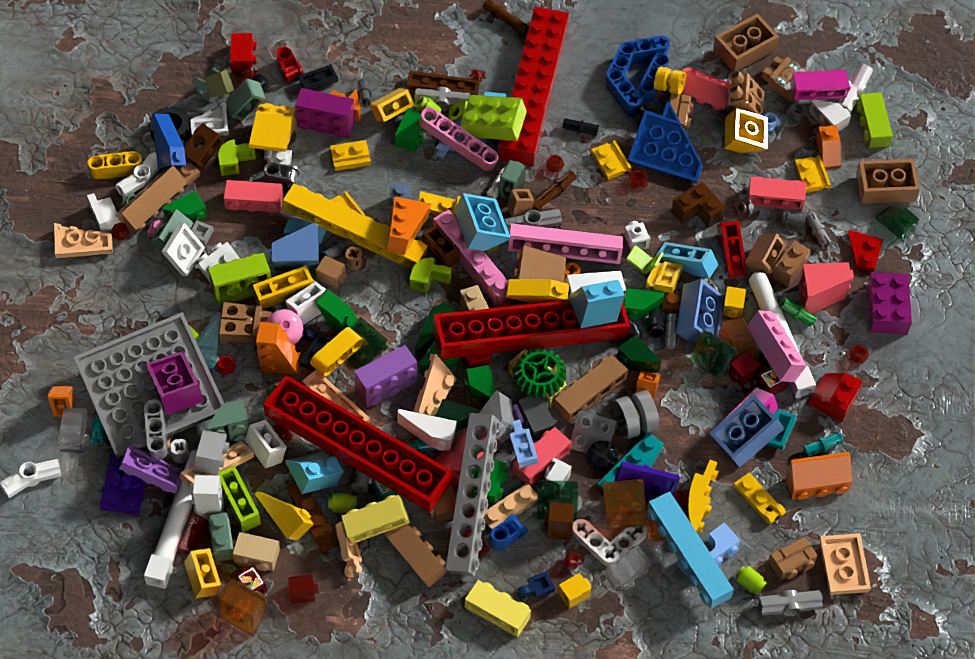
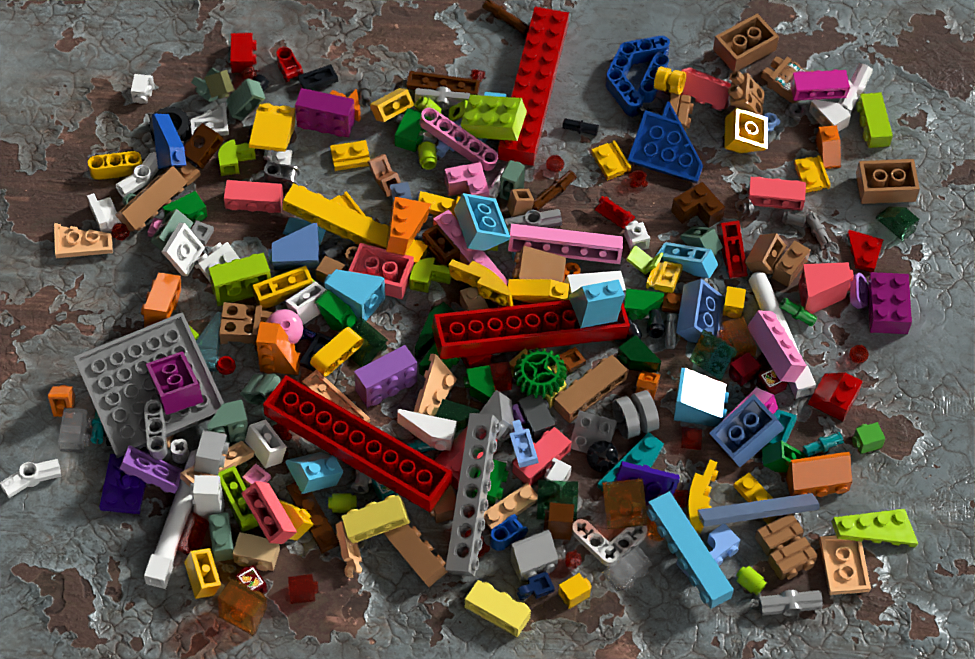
none -> white brick [131,74,154,104]
none -> orange wedge [141,273,181,328]
none -> sand green brick [240,373,281,404]
none -> coral brick [241,481,297,544]
none -> bright pink plate [242,464,271,486]
none -> medium azure slope [324,269,385,325]
none -> coral slope [349,243,414,300]
none -> nougat slope [367,154,401,197]
none -> lime brick [417,141,438,170]
none -> bright pink brick [445,162,489,198]
none -> yellow slope [448,259,513,307]
none -> clear red brick [490,361,513,391]
none -> light grey slope [510,530,558,582]
none -> dark orange plate [559,347,586,373]
none -> red hinge [595,196,635,230]
none -> slope [674,368,729,427]
none -> sand green slope [680,226,723,256]
none -> clear red plate [681,427,702,450]
none -> sand blue tile [698,493,819,527]
none -> medium nougat brick [755,514,804,556]
none -> green slope [762,440,806,472]
none -> lime wing [831,509,918,547]
none -> medium lavender plate [850,273,868,309]
none -> bright green brick [852,422,885,454]

